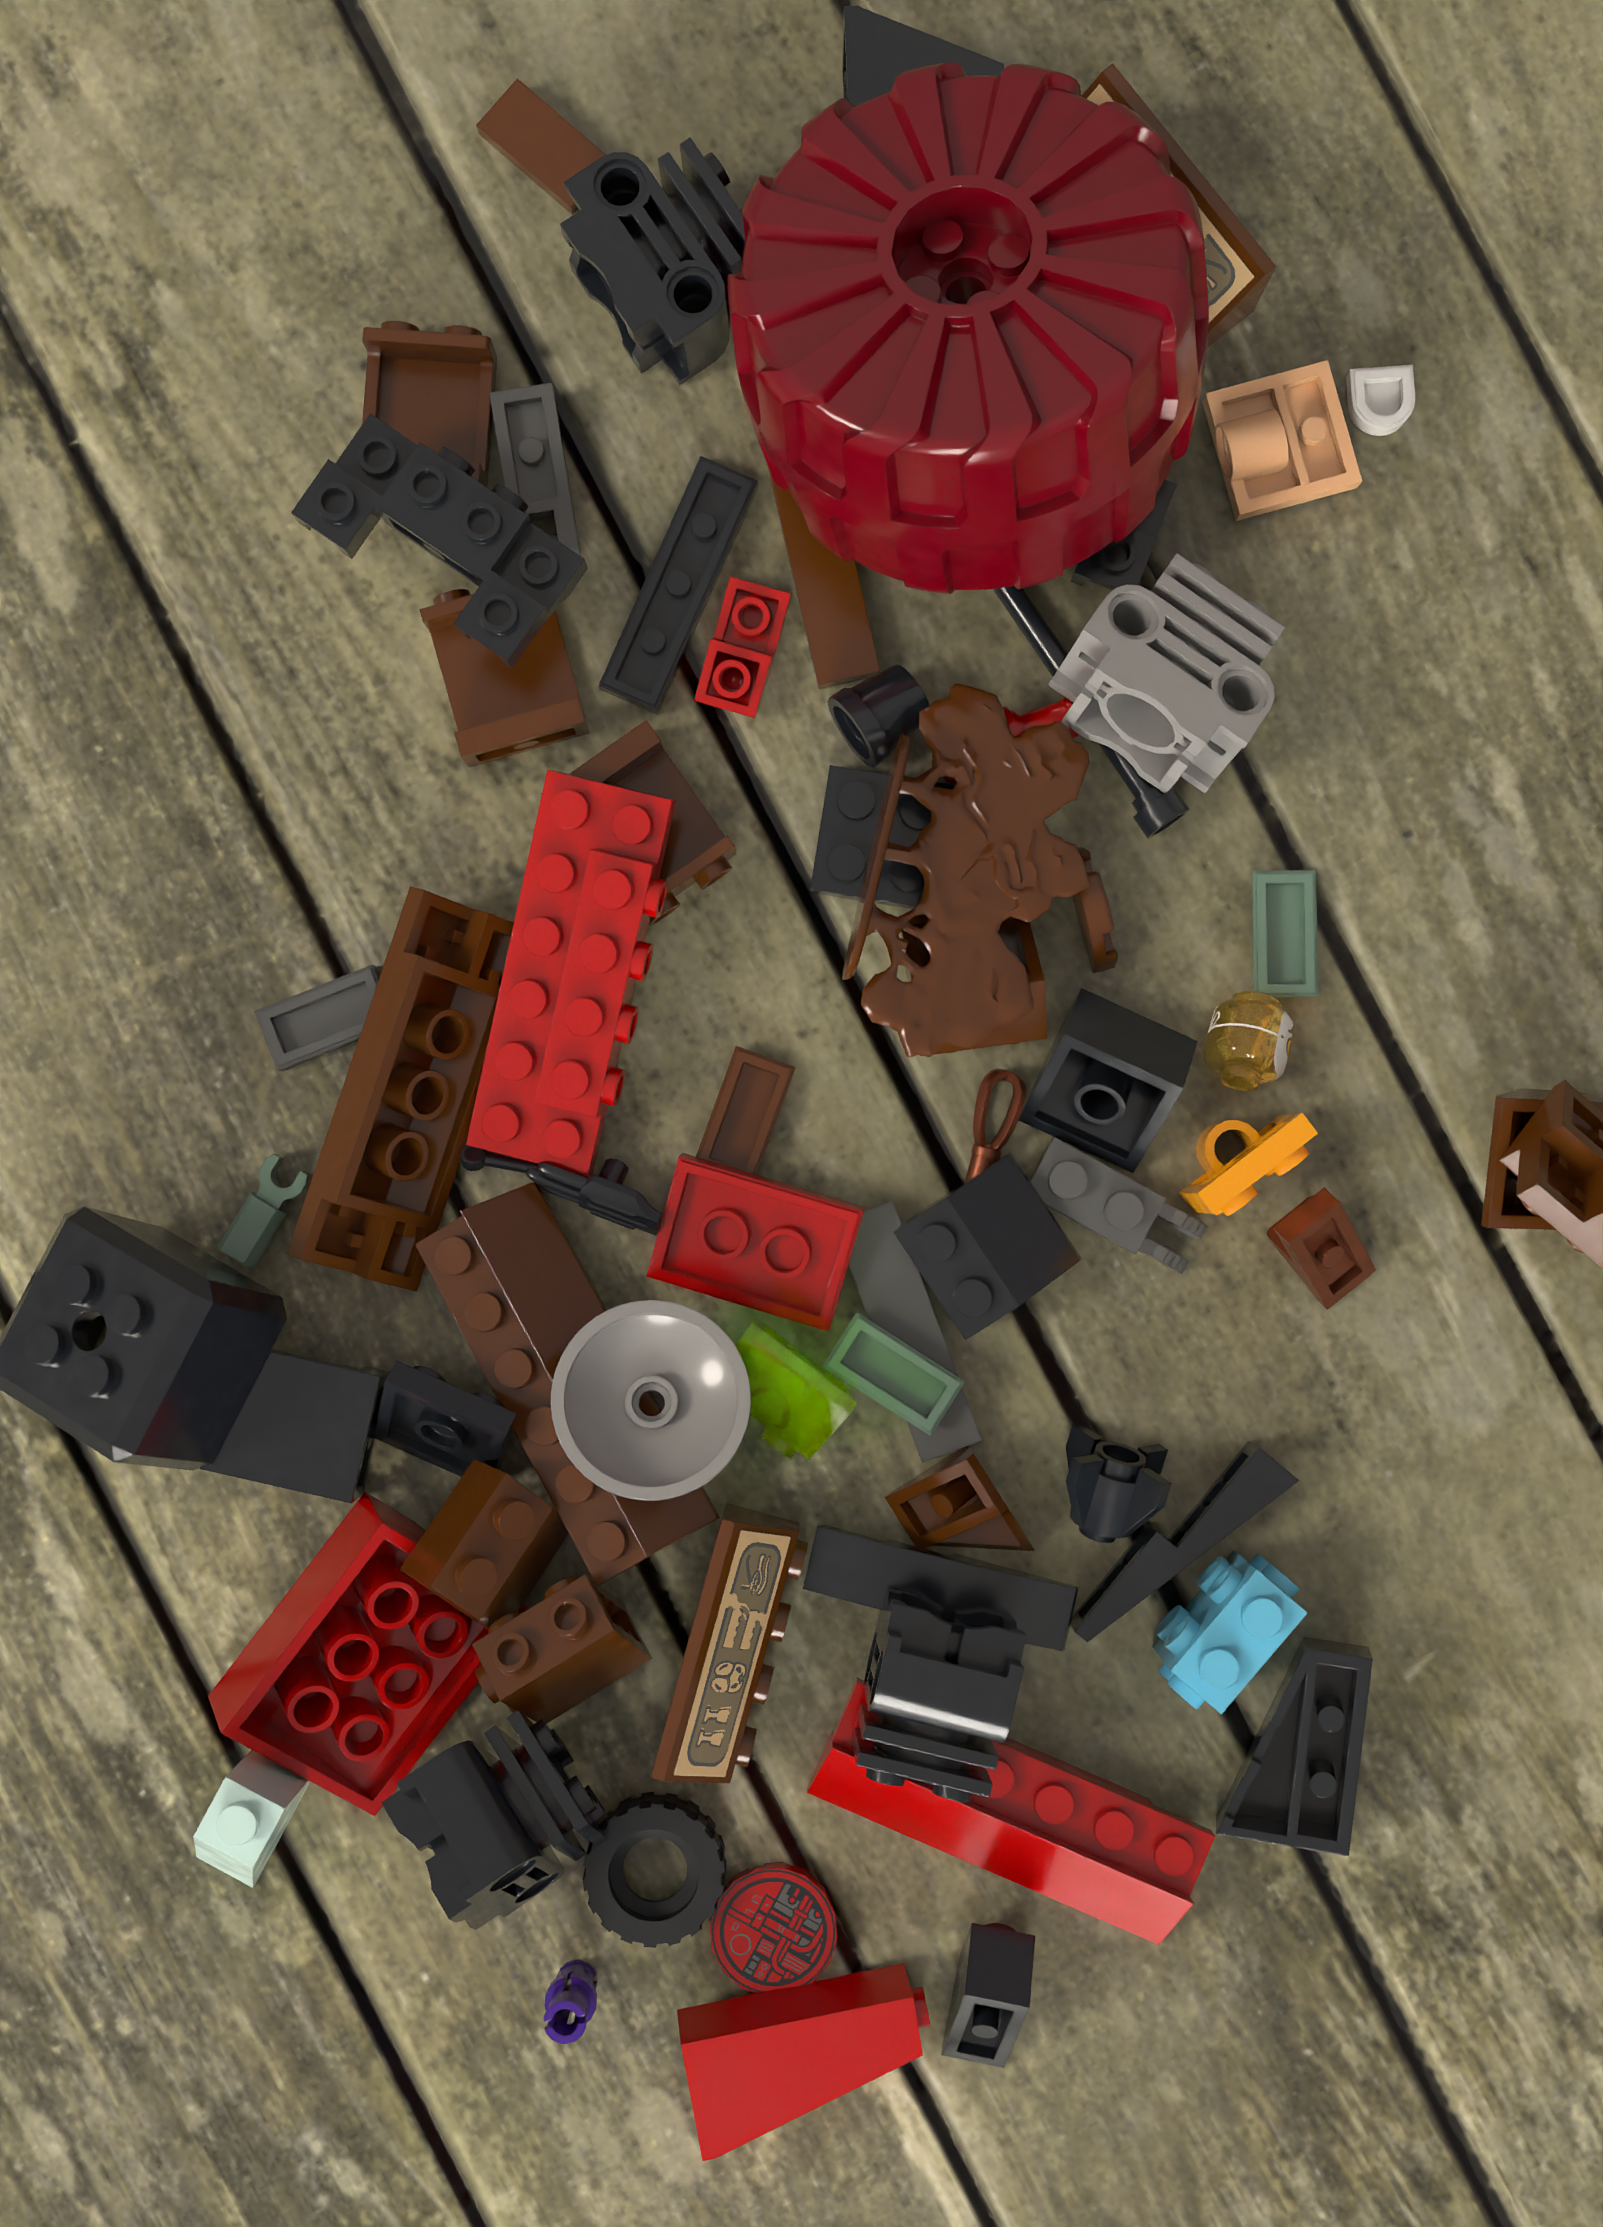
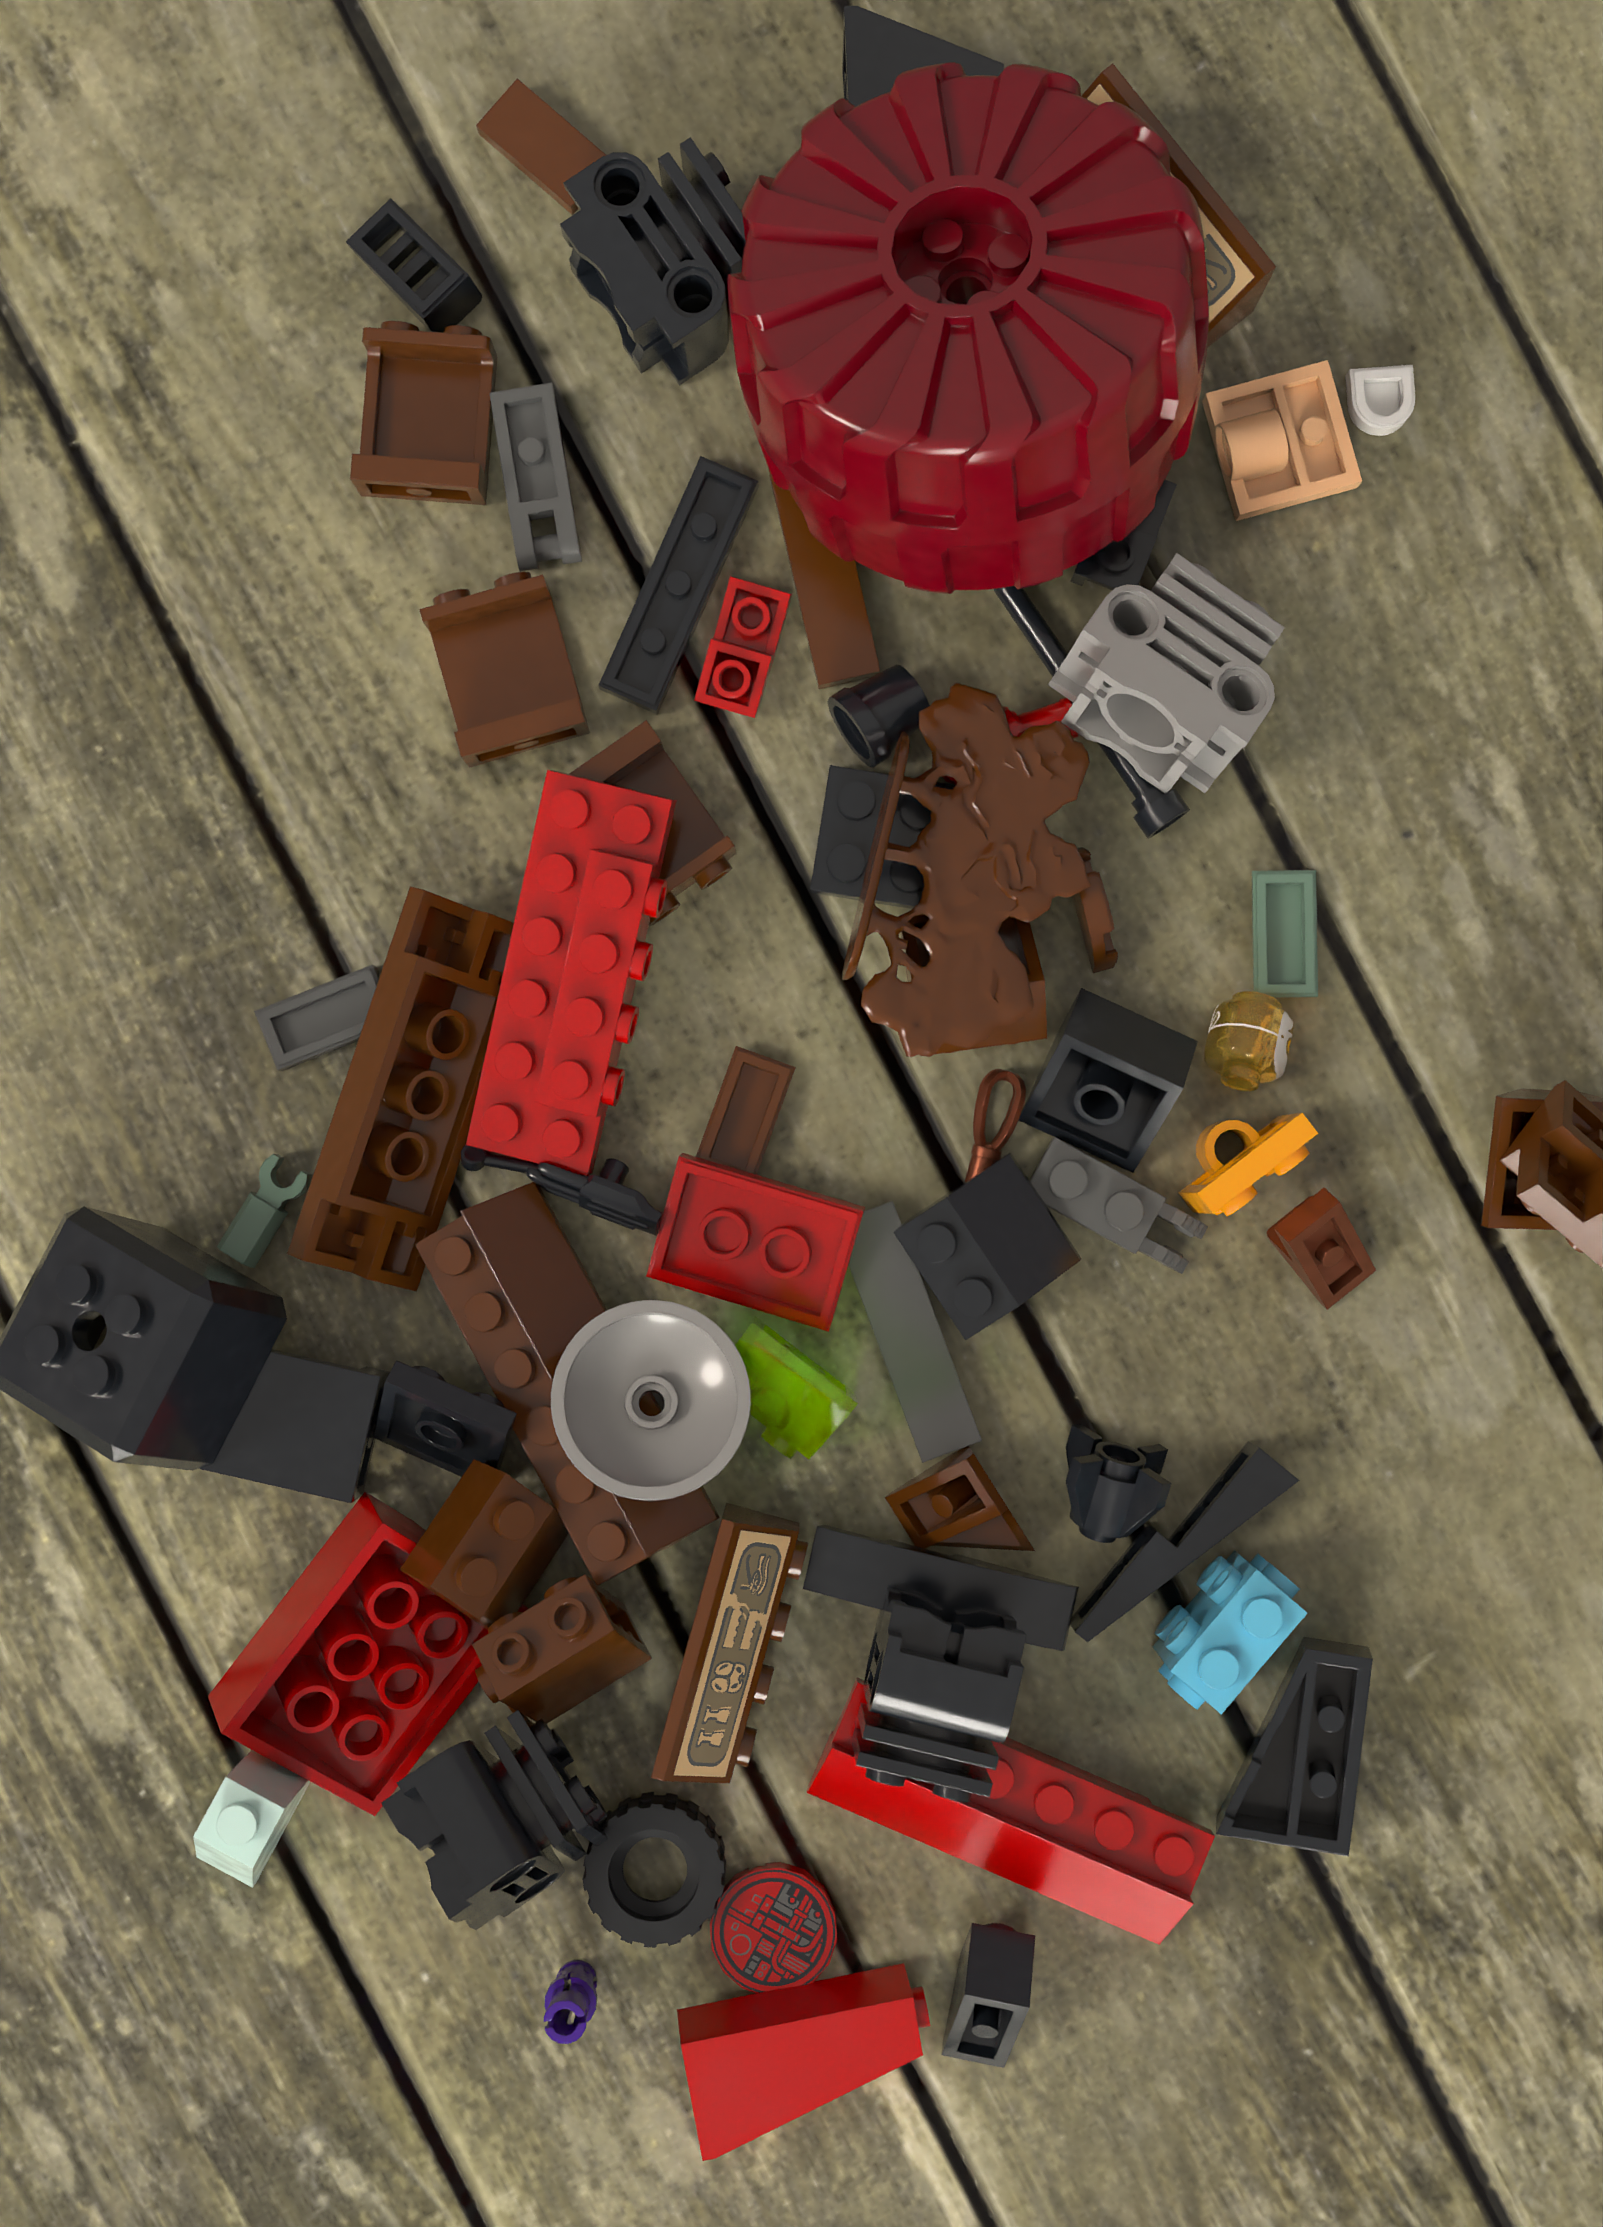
black bracket [291,413,588,669] -> none
sand green tile [822,1312,965,1436] -> none
none -> black slope [346,198,482,333]

